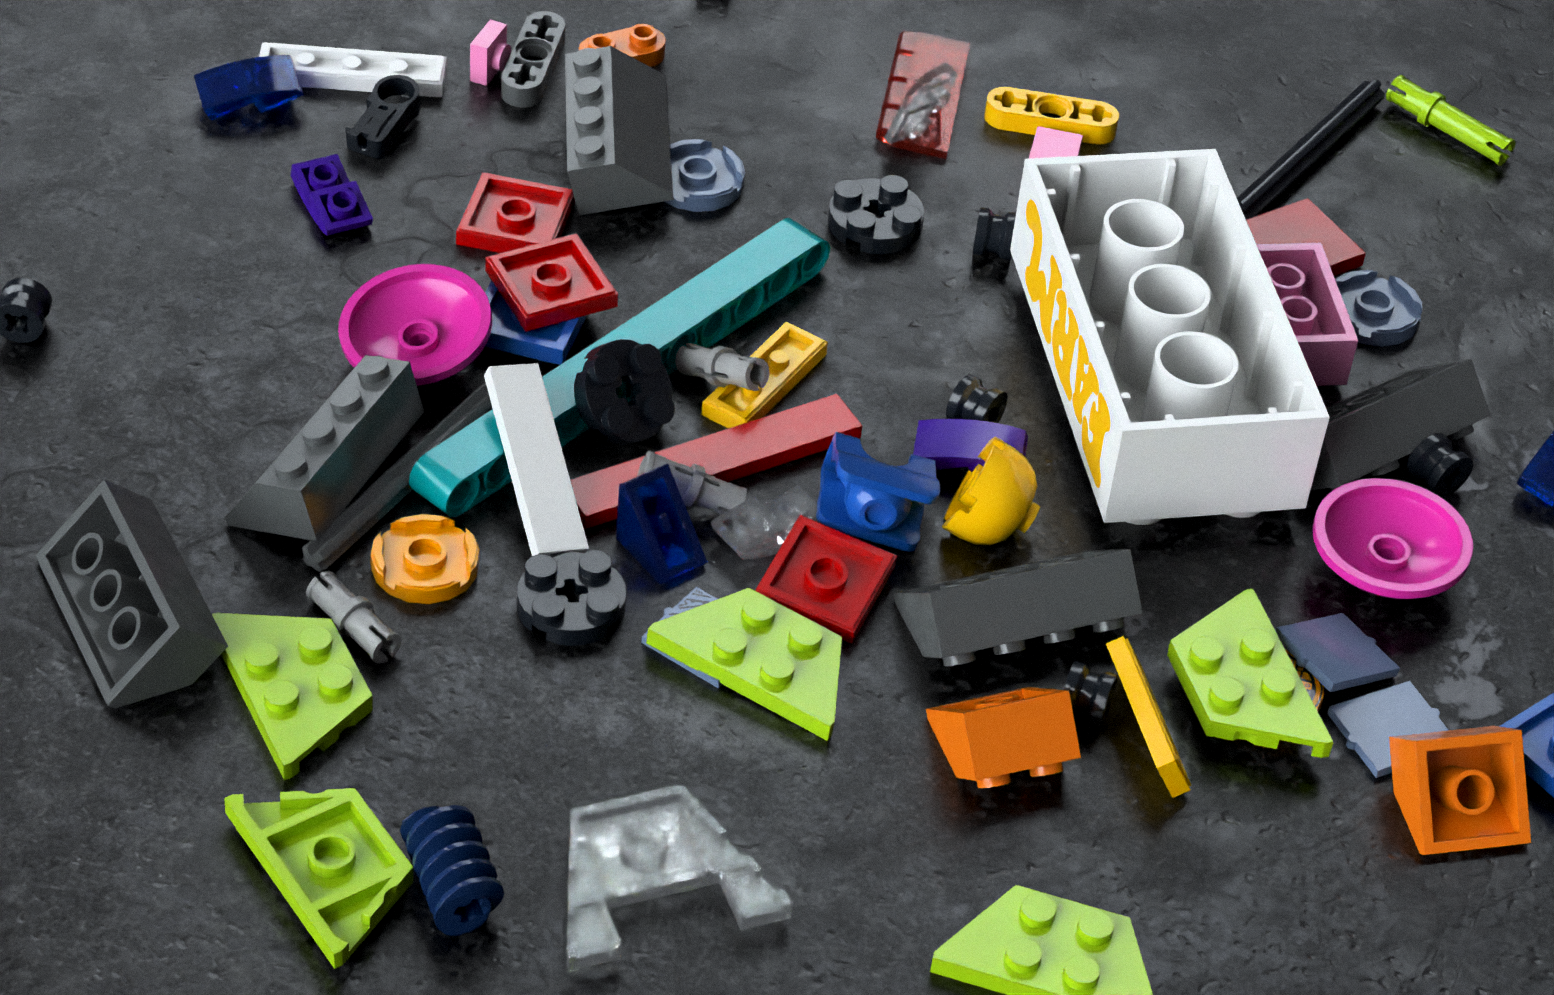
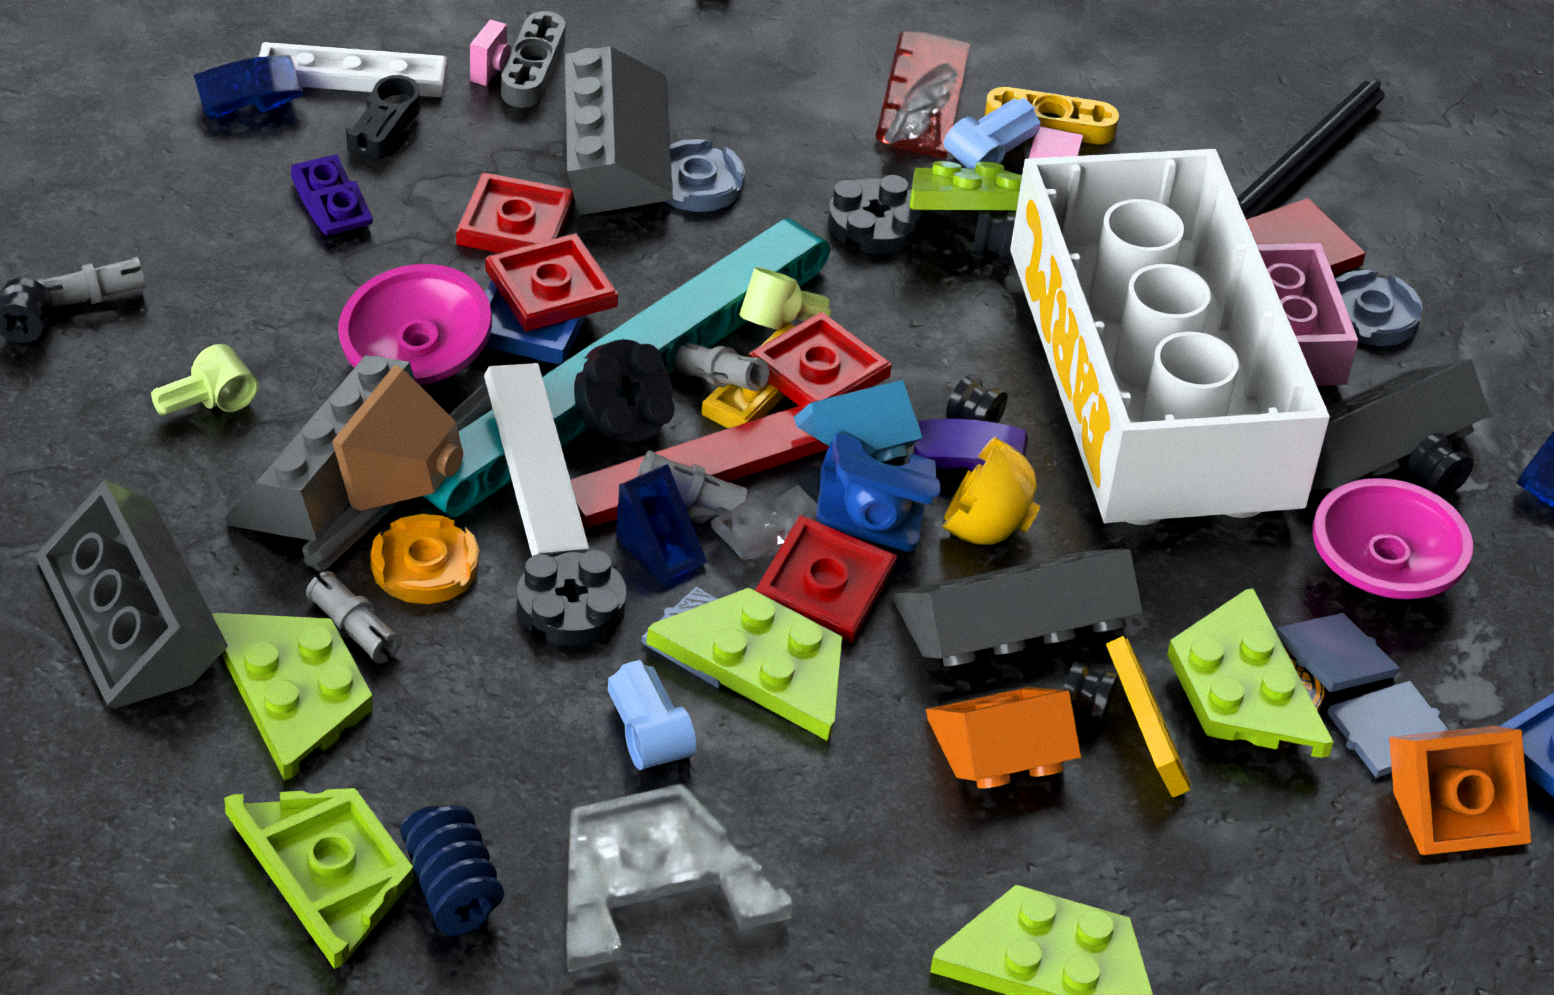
orange plate [579,24,666,67] -> none
lime pin [1386,74,1516,166] -> none
none -> light grey pin [38,256,146,309]
none -> yellowish green axle [151,344,259,416]
none -> medium nougat slope [332,365,464,511]
none -> light blue piece [608,660,697,770]
none -> yellowish green axle [739,267,831,329]
none -> red tile [748,311,892,409]
none -> dark azure slope [793,380,923,465]
none -> lime wing [909,161,1022,211]
none -> light blue piece [944,98,1041,169]

